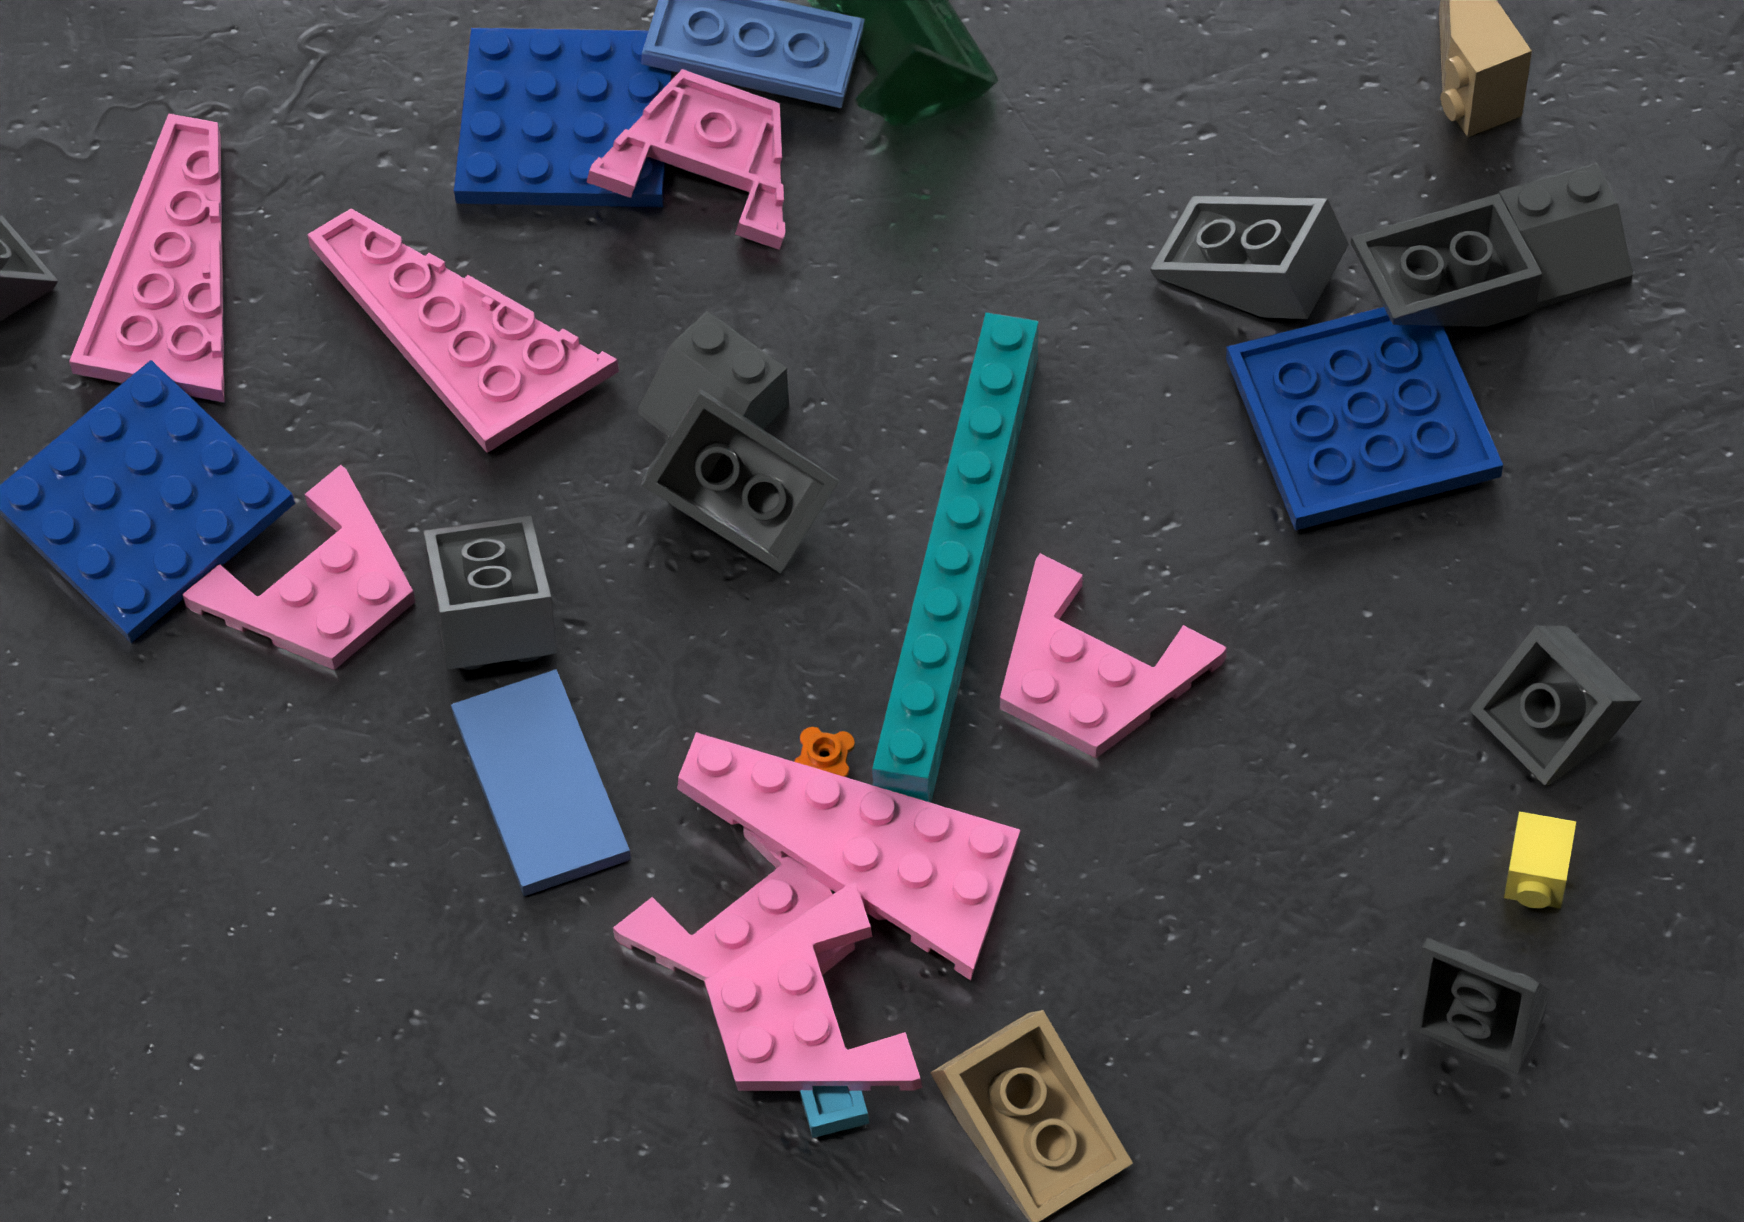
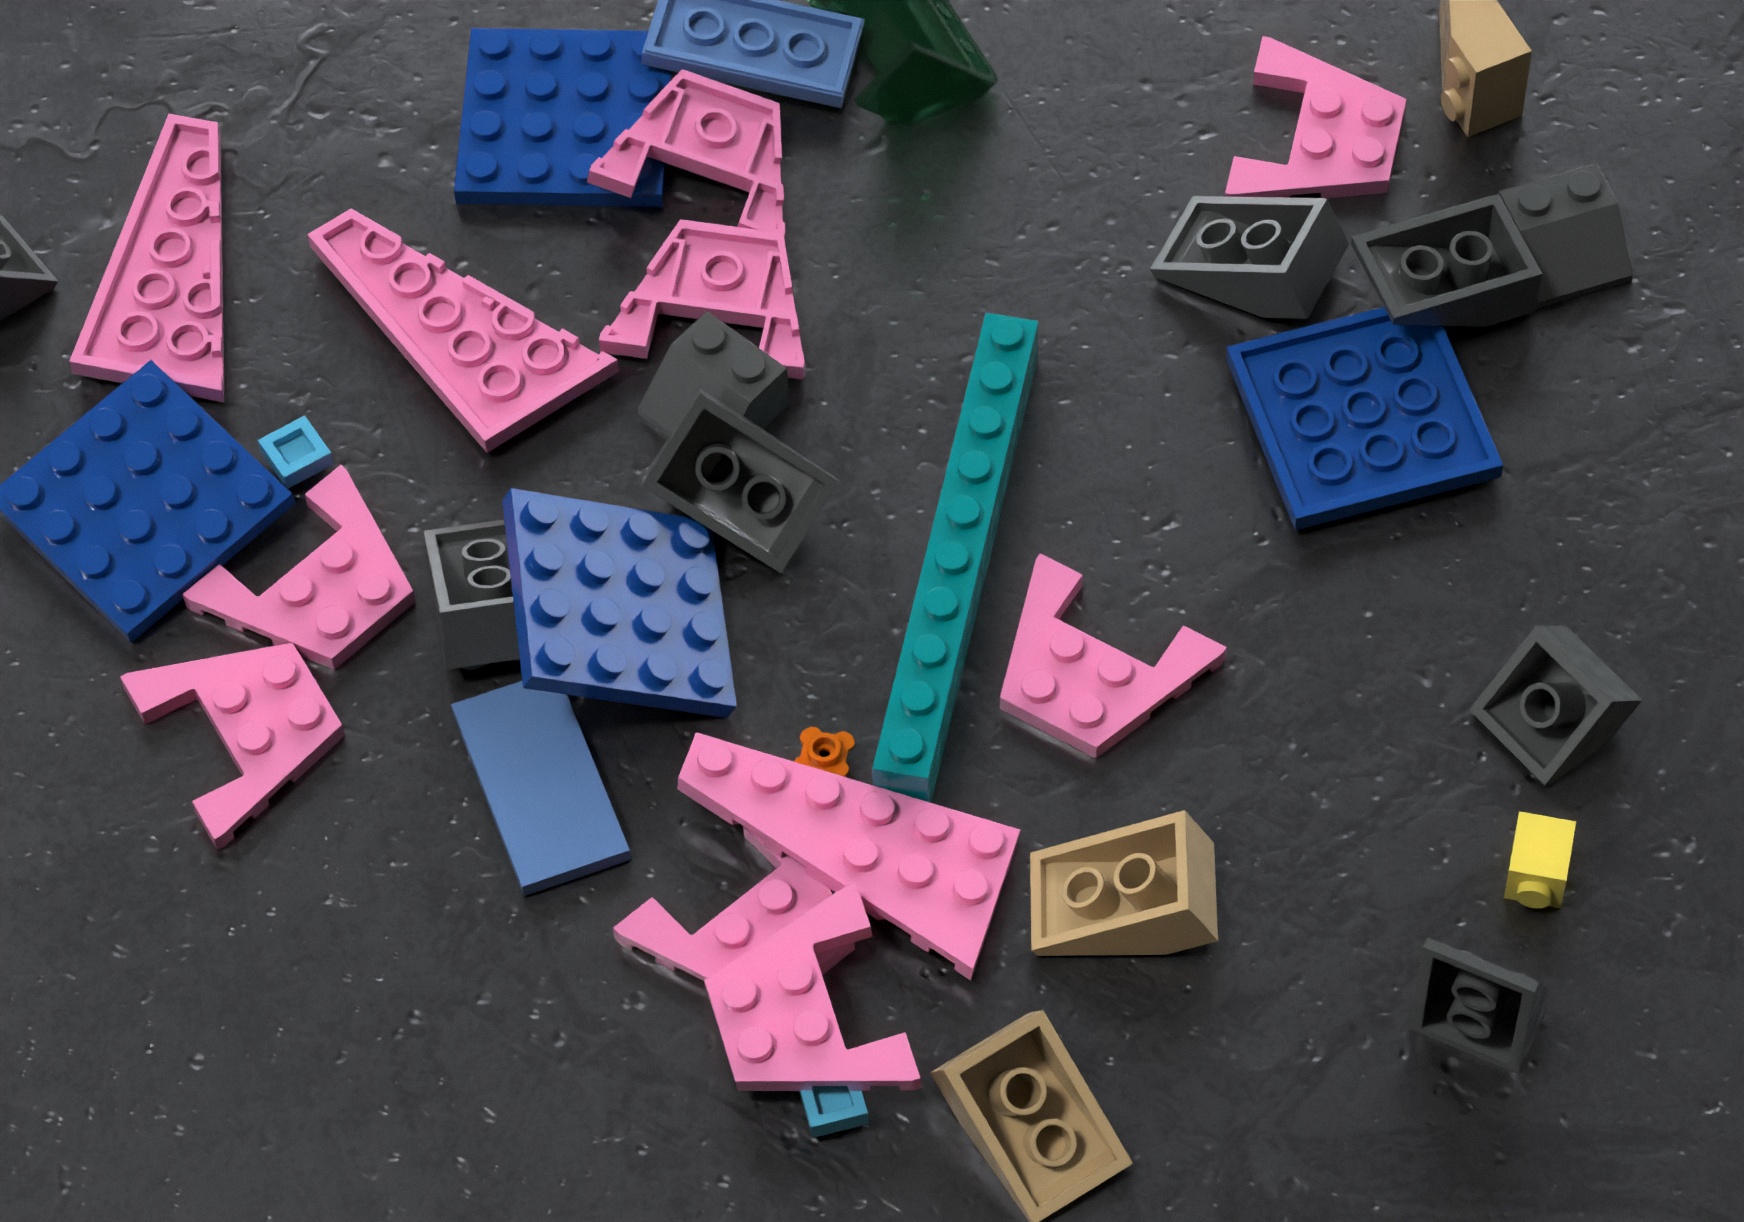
none -> bright pink wing [120,643,345,850]
none -> medium azure plate [258,415,334,489]
none -> plate [502,488,737,718]
none -> bright pink wing [599,219,805,380]
none -> tan slope [1030,810,1218,956]
none -> bright pink wing [1225,36,1407,198]

